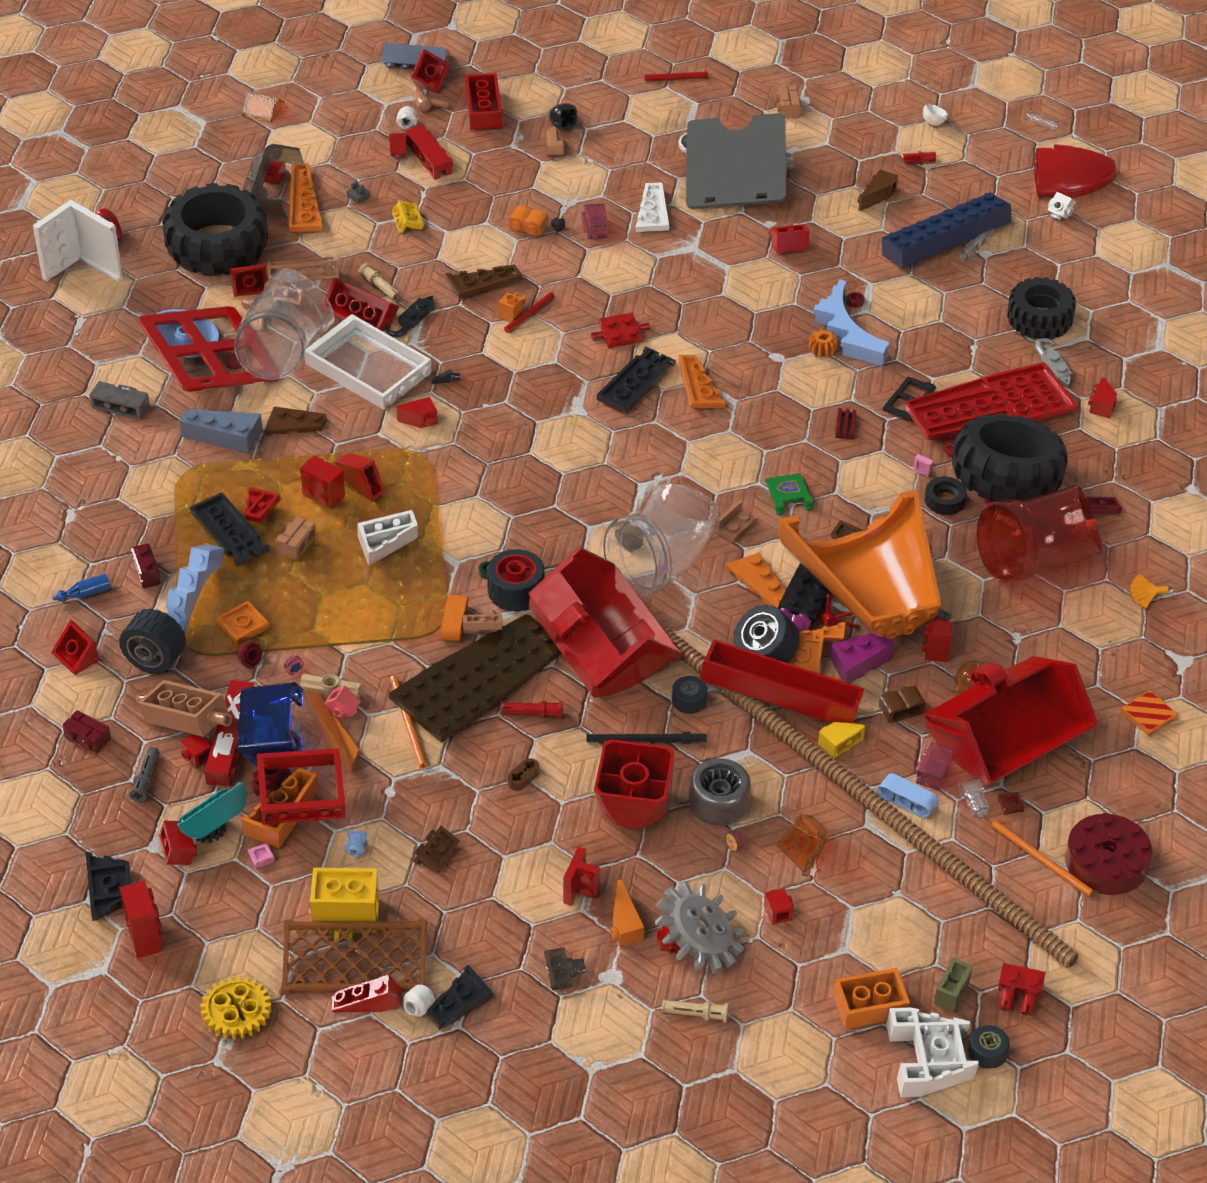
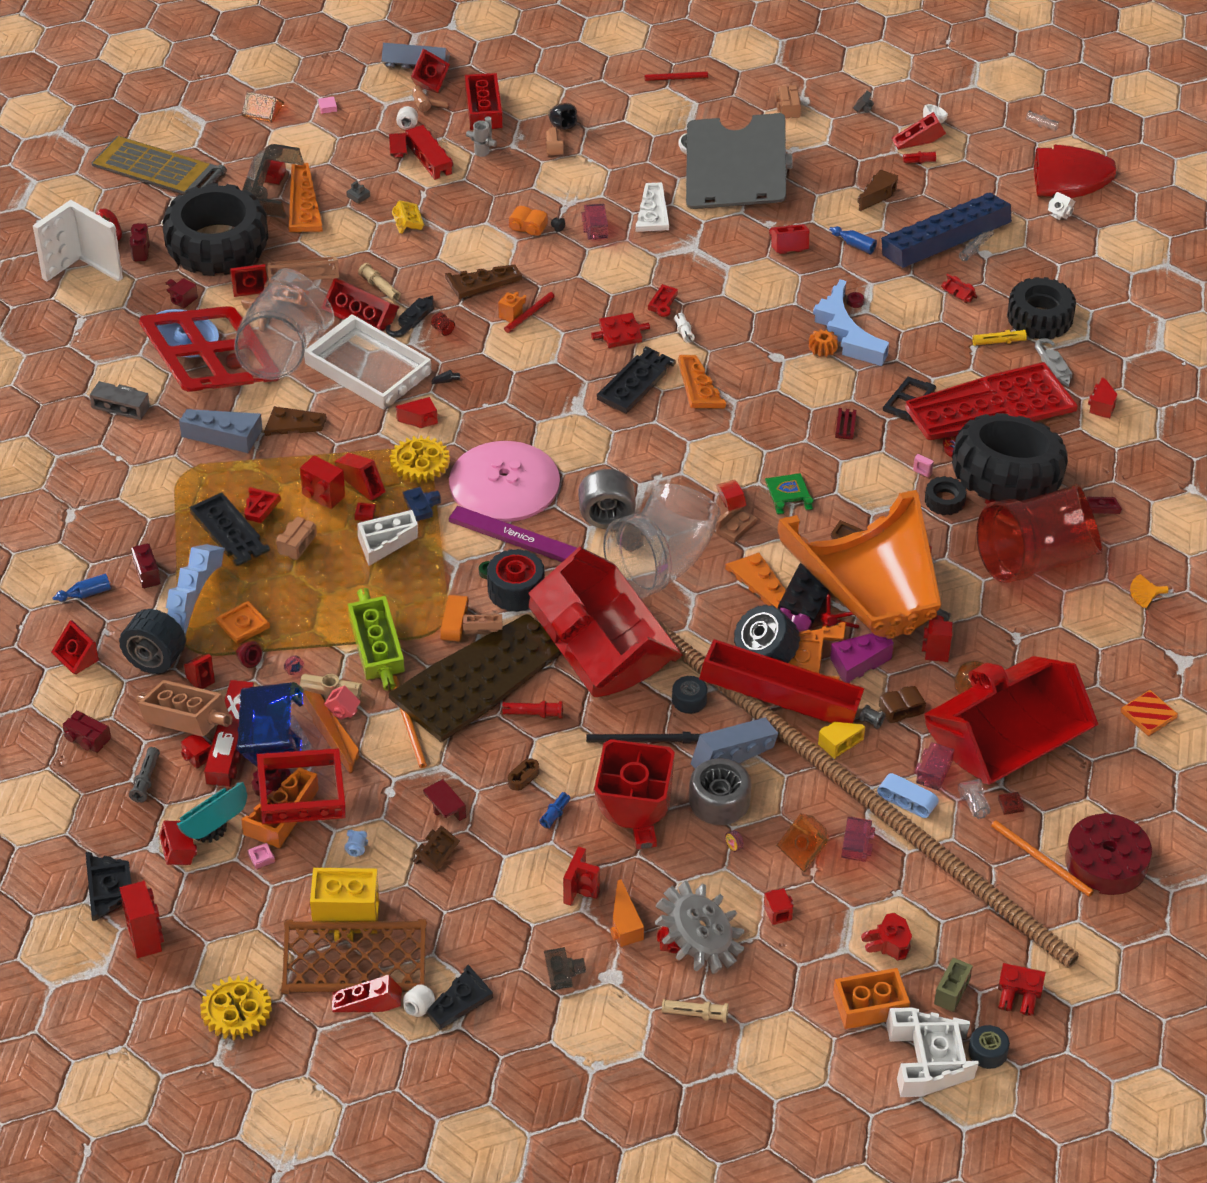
none -> flag [91,136,227,194]
none -> dark red brick [129,223,150,261]
none -> dark red brick [166,278,198,309]
none -> red slope [184,654,215,689]
none -> bright pink tile [318,97,337,114]
none -> lime brick [348,588,405,691]
none -> red tile [354,502,376,521]
none -> yellow gear [390,435,450,483]
none -> dark blue hinge [403,487,441,521]
none -> dark red panel [423,779,466,821]
none -> clear red wheel [431,312,455,336]
none -> bright pink dish [449,441,560,522]
none -> magenta tile [449,505,577,562]
none -> light grey pin [466,117,497,157]
none -> blue axle [539,792,571,828]
none -> flat silver wheel [578,469,636,529]
none -> red plate [633,826,657,849]
none -> red hinge [648,284,678,317]
none -> white pin [674,313,695,343]
none -> sand blue wedge [690,717,778,769]
none -> red slope [716,479,747,511]
none -> blue wheel [829,226,877,254]
none -> clear pink brick [841,816,875,862]
none -> dark grey tile [853,91,874,113]
none -> dark grey bush [859,705,886,729]
none -> red hinge [861,913,912,961]
none -> red slope [892,112,946,150]
none -> red hinge [941,274,977,303]
none -> yellow pin [972,330,1027,346]

